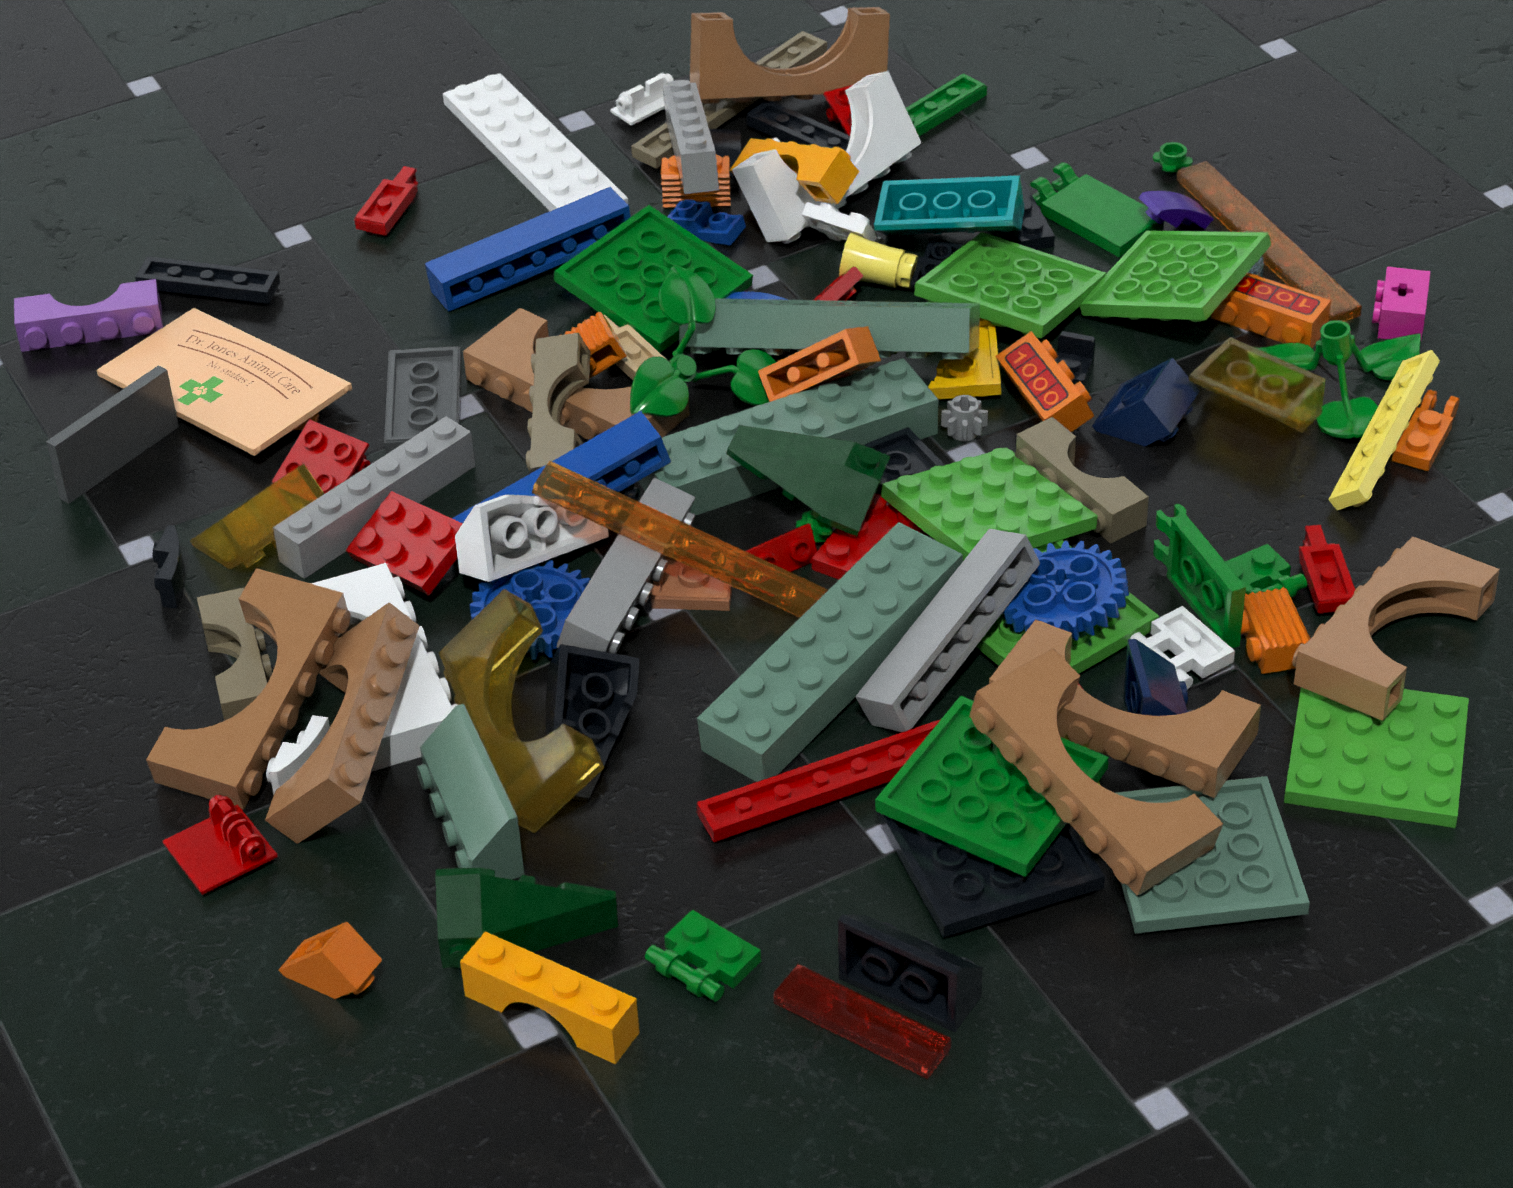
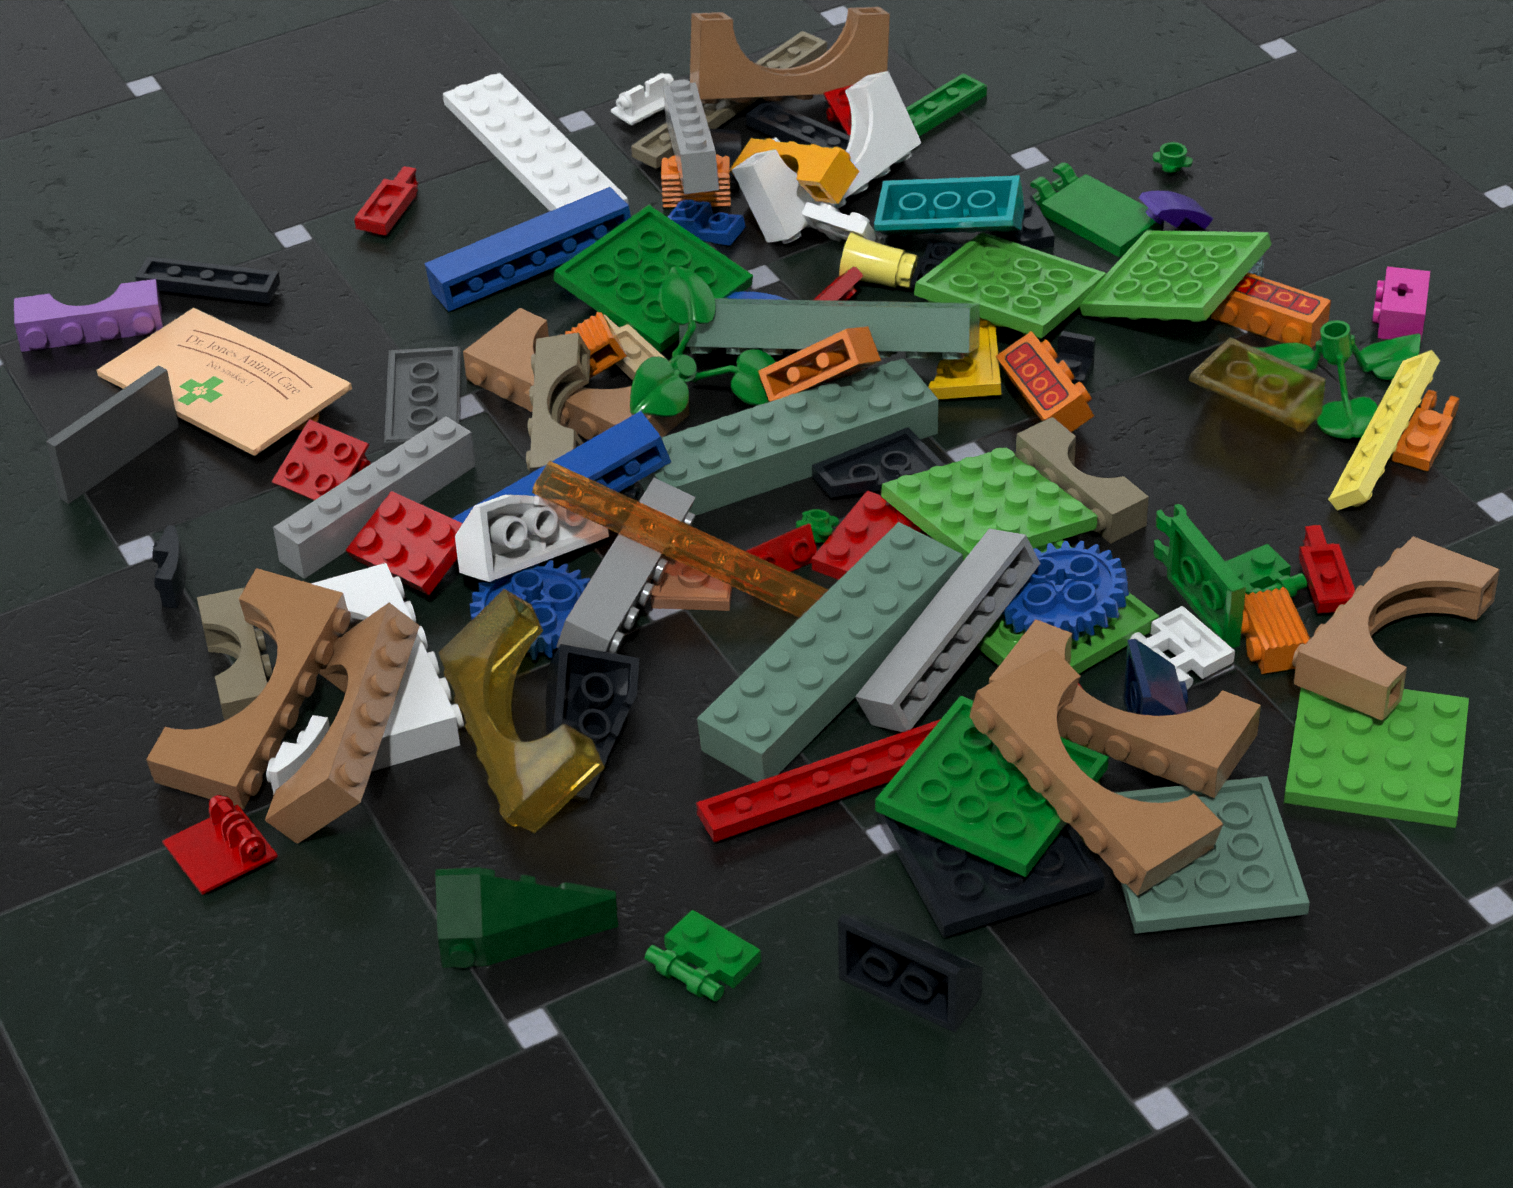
clear yellow slope [190,464,324,570] -> none
orange slope [278,922,382,999] -> none
sand green slope [416,704,524,879] -> none
light orange arch [460,932,639,1064] -> none
dark green wedge [726,425,891,536] -> none
clear red tile [773,964,951,1079] -> none
light grey gear [941,395,988,441] -> none
dark blue slope [1092,358,1200,446] -> none
clear orange tile [1177,161,1362,321] -> none

